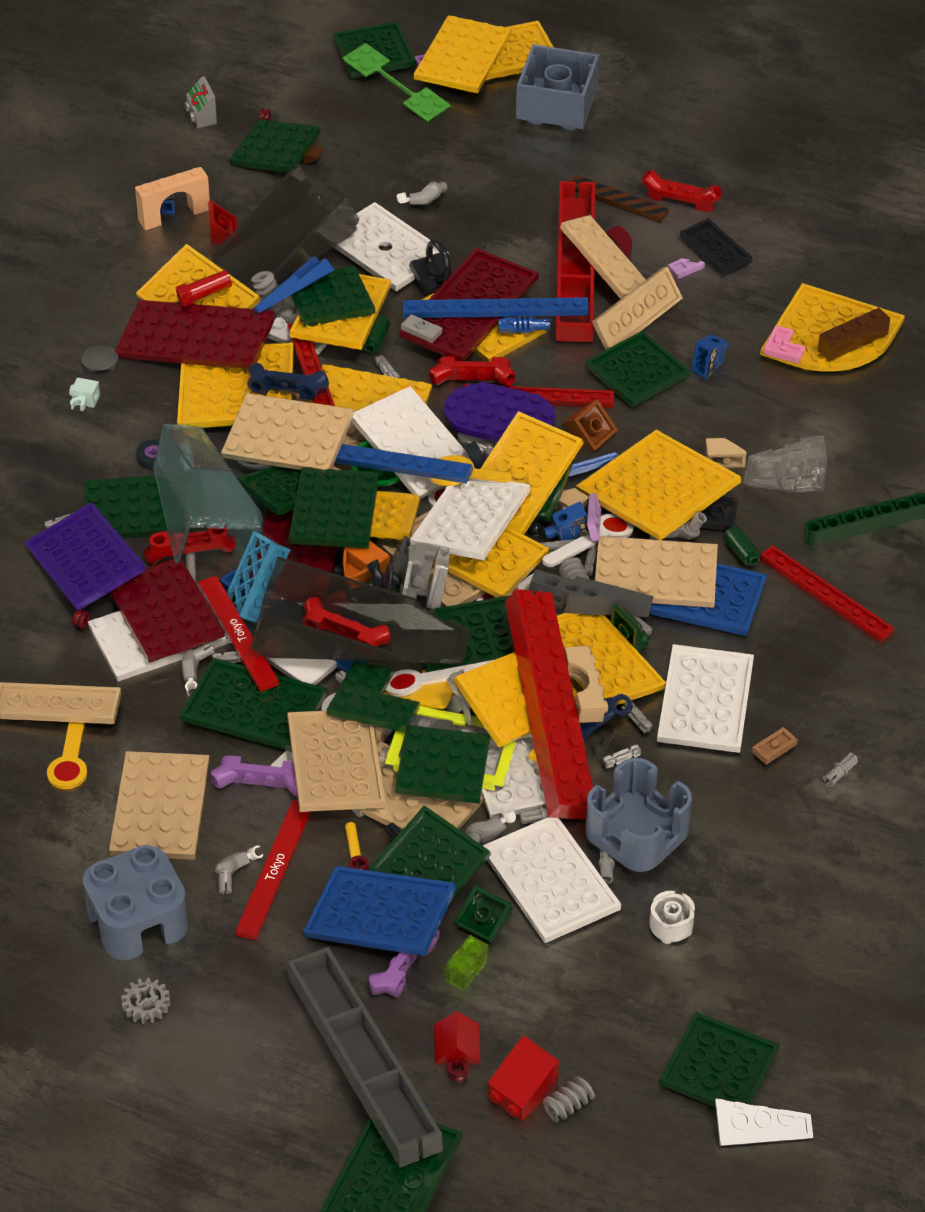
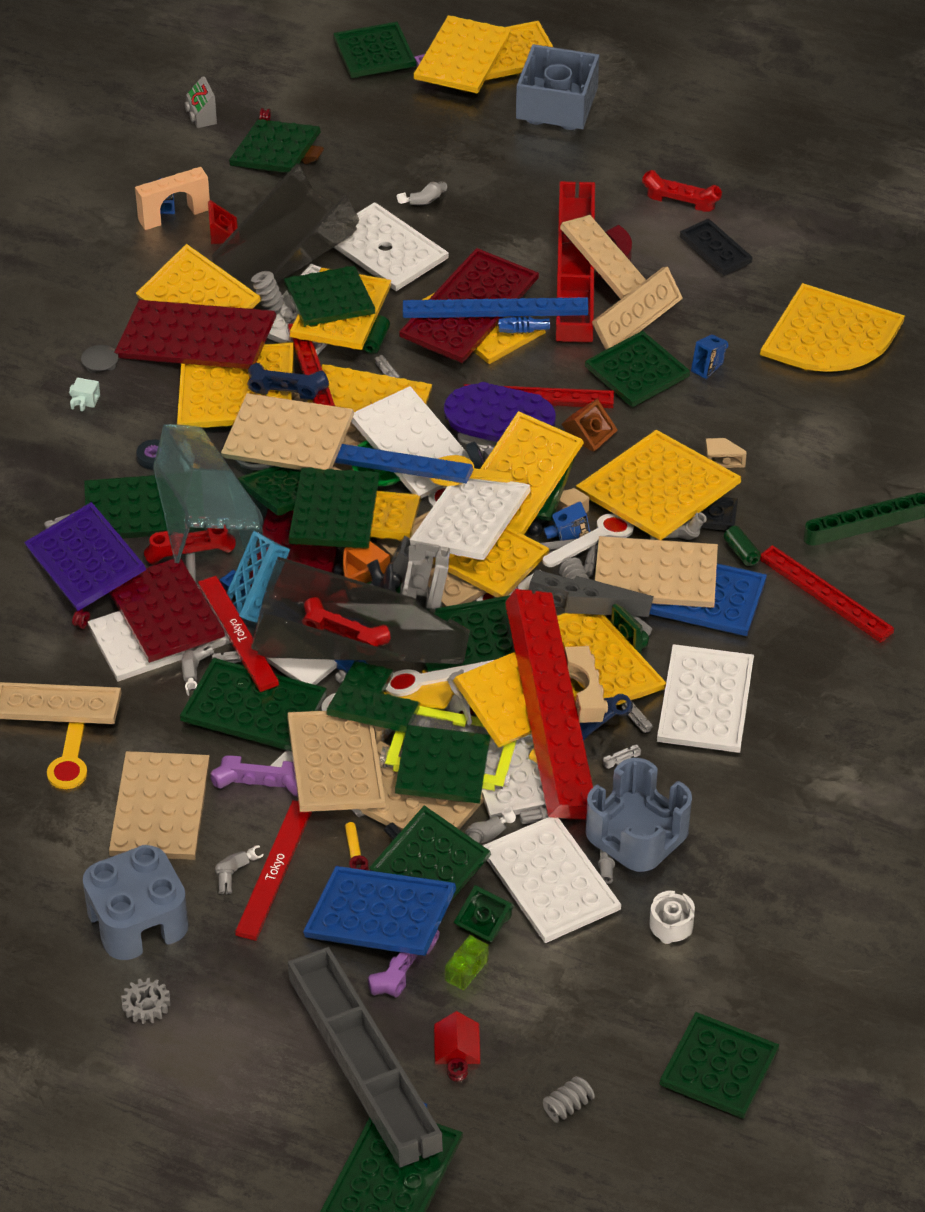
red piece [175,270,232,307] -> none
blue wedge [253,256,334,313] -> none
bright green hinge [342,43,451,122] -> none
light grey plate [401,314,442,343] -> none
black tile [409,239,454,294] -> none
red plate [429,356,516,387] -> none
red slope [487,1036,559,1121] -> none
axle [568,452,618,477] -> none
reddish brown tile [569,174,669,223] -> none
lavender tile [587,493,601,542] -> none
lavender tile [667,258,705,280] -> none
white wing [715,1099,813,1146] -> none
clear wedge [743,434,829,493] -> none
medium nougat plate [752,727,798,765] -> none
bright pink plate [763,325,805,364] -> none
reddish brown brick [818,308,890,361] -> none
light grey axle [823,753,858,787] -> none

